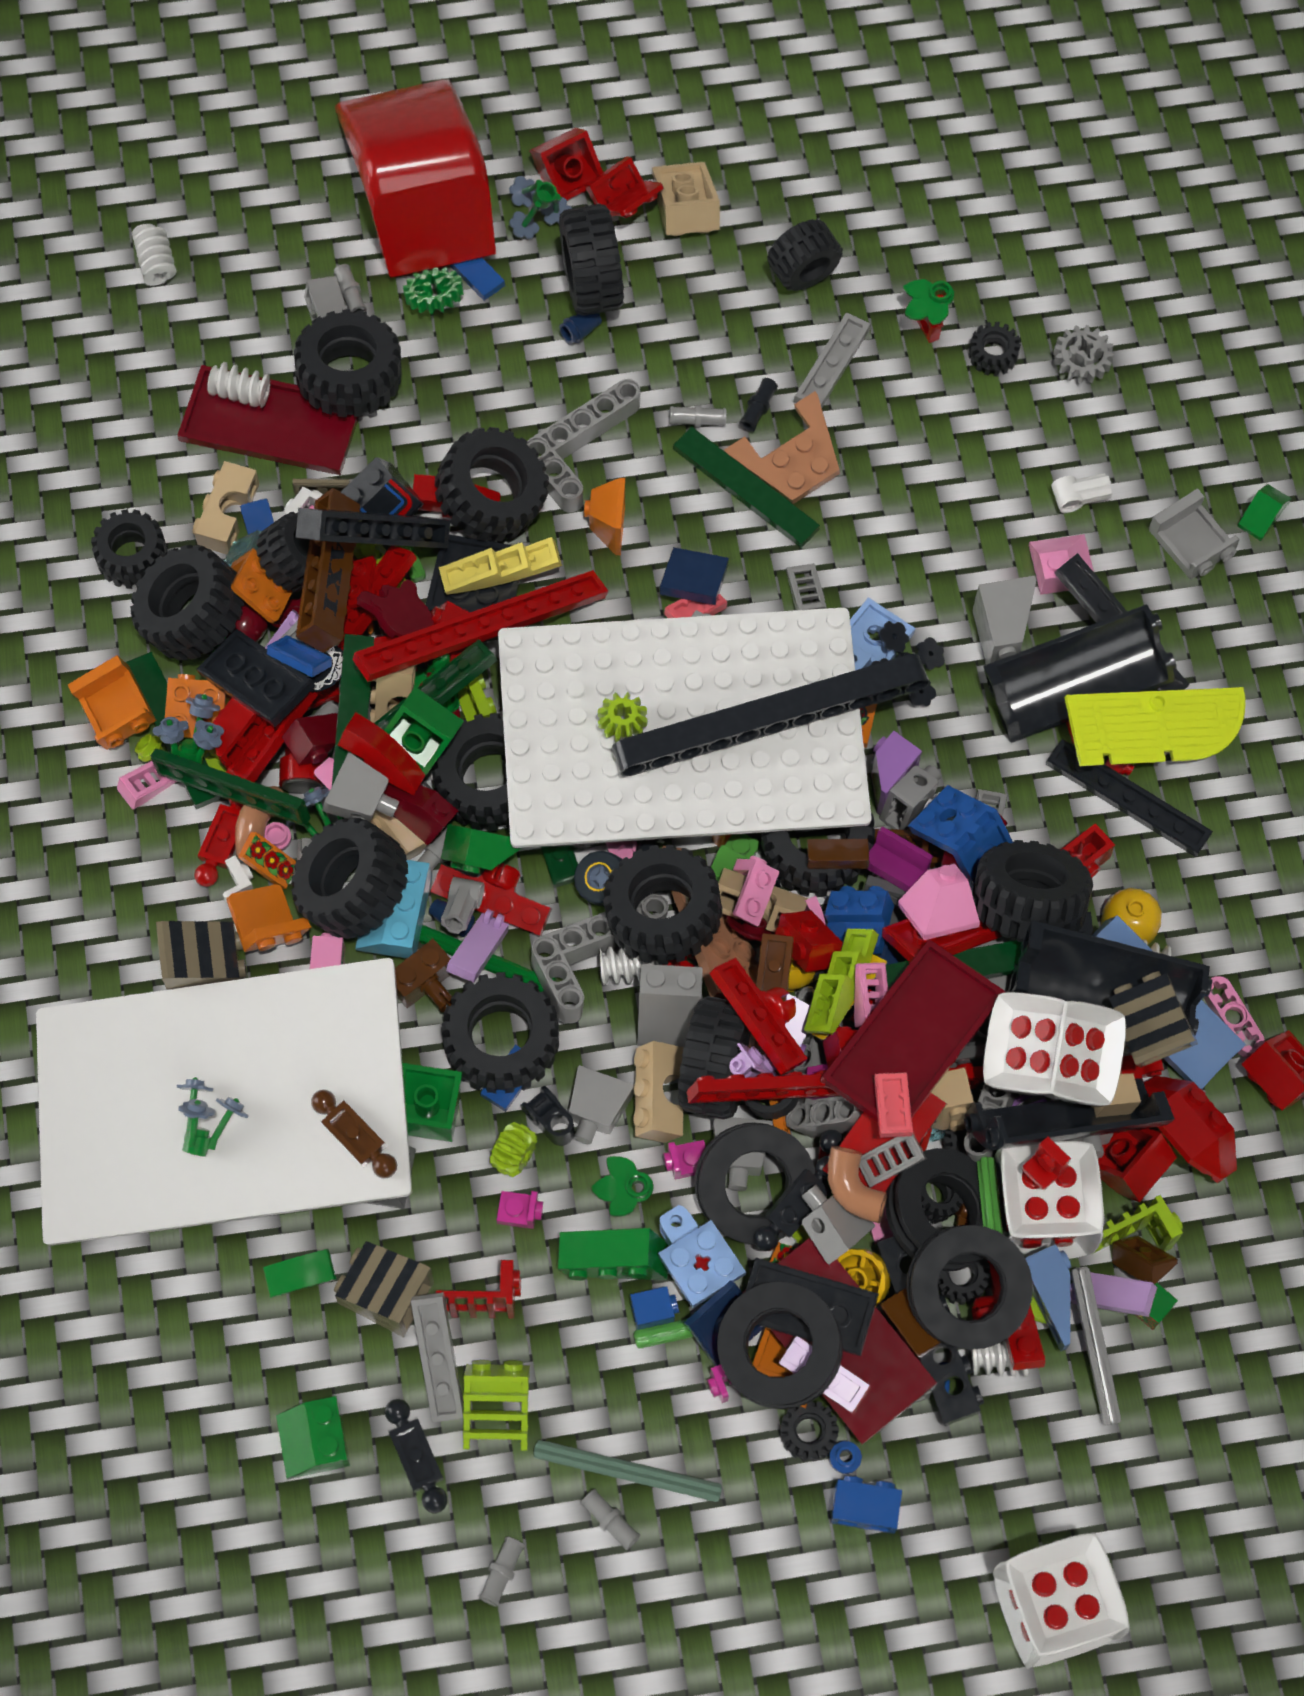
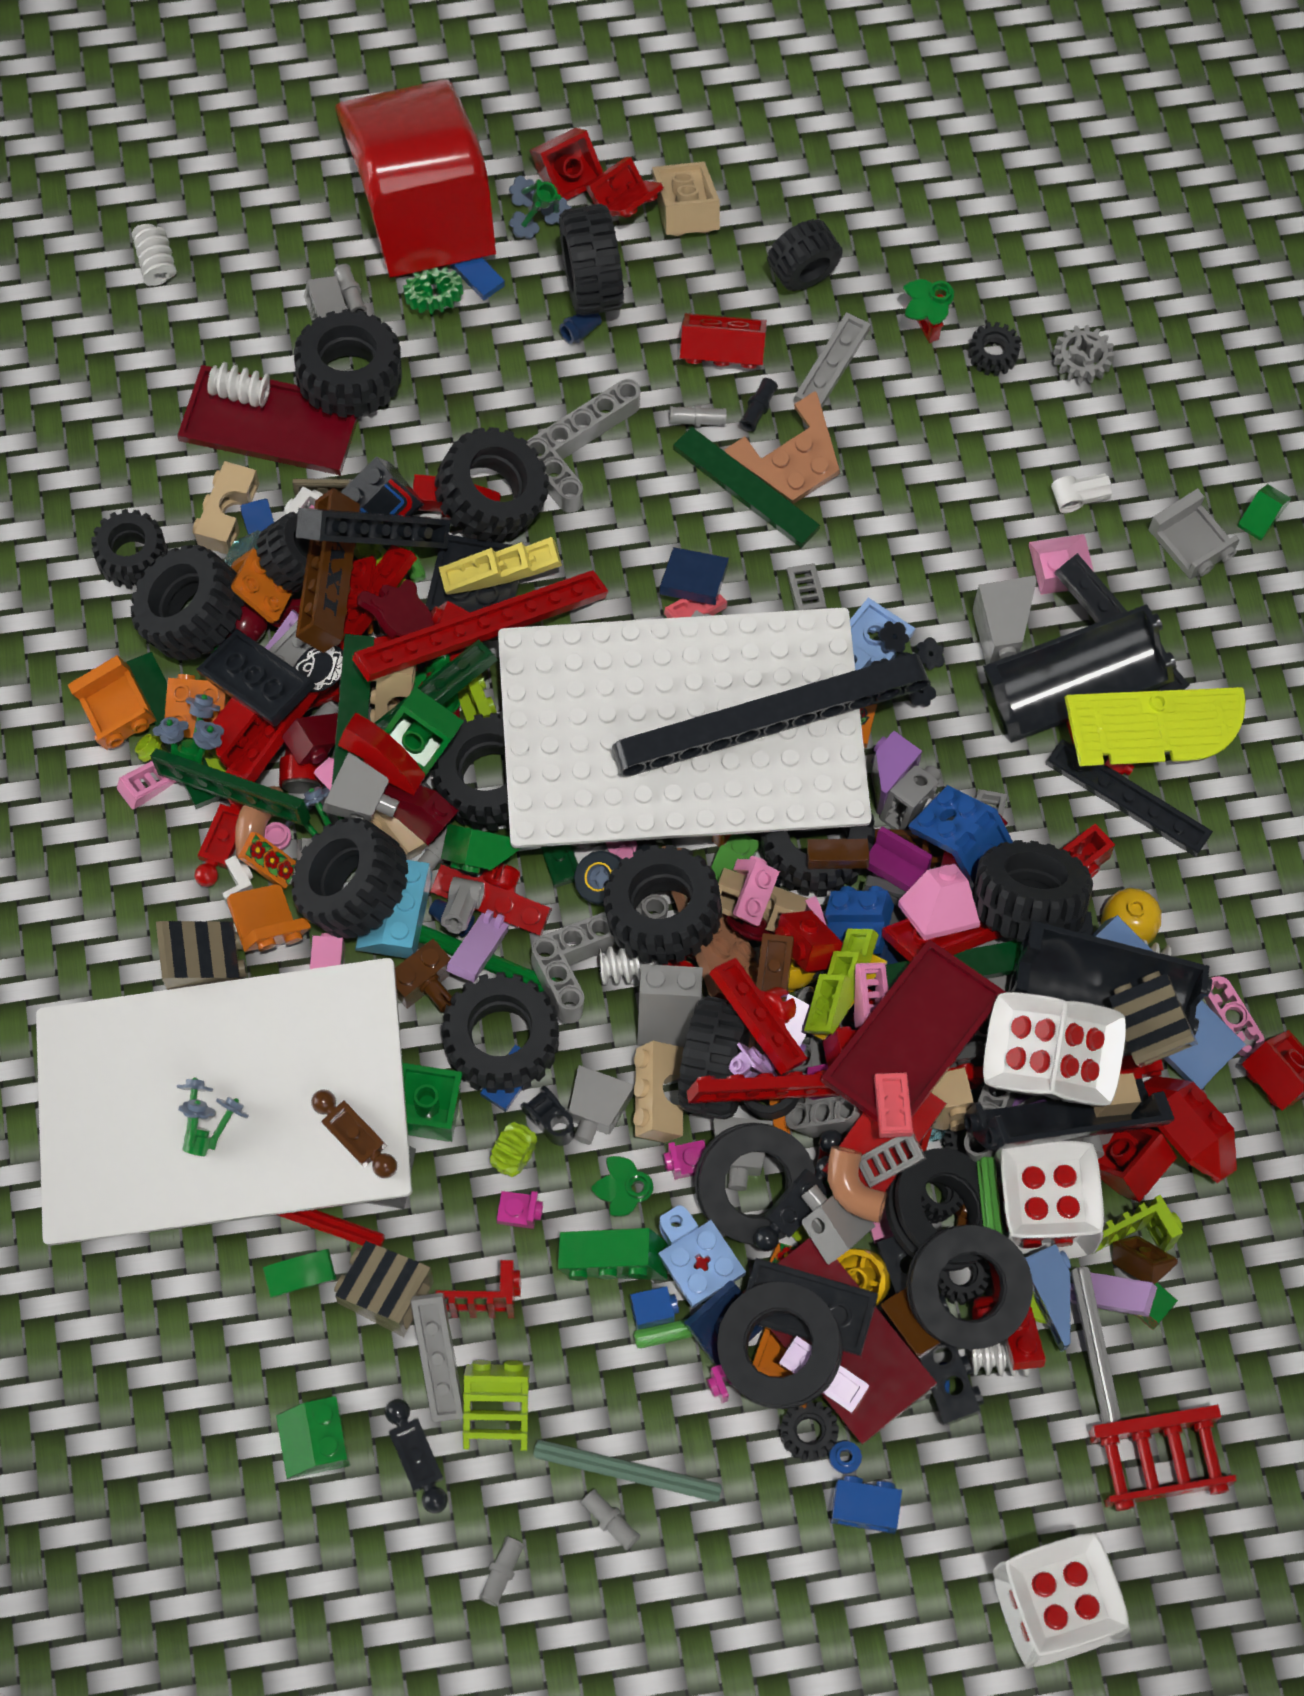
blue tile [267,635,332,677] -> none
orange slope [584,478,625,556] -> none
lime gear [598,692,648,742] -> none
red bracket [1022,1136,1071,1190] -> none
none -> red axle [277,1209,385,1247]
none -> red slope [680,313,767,368]
none -> red fence [1089,1404,1237,1511]

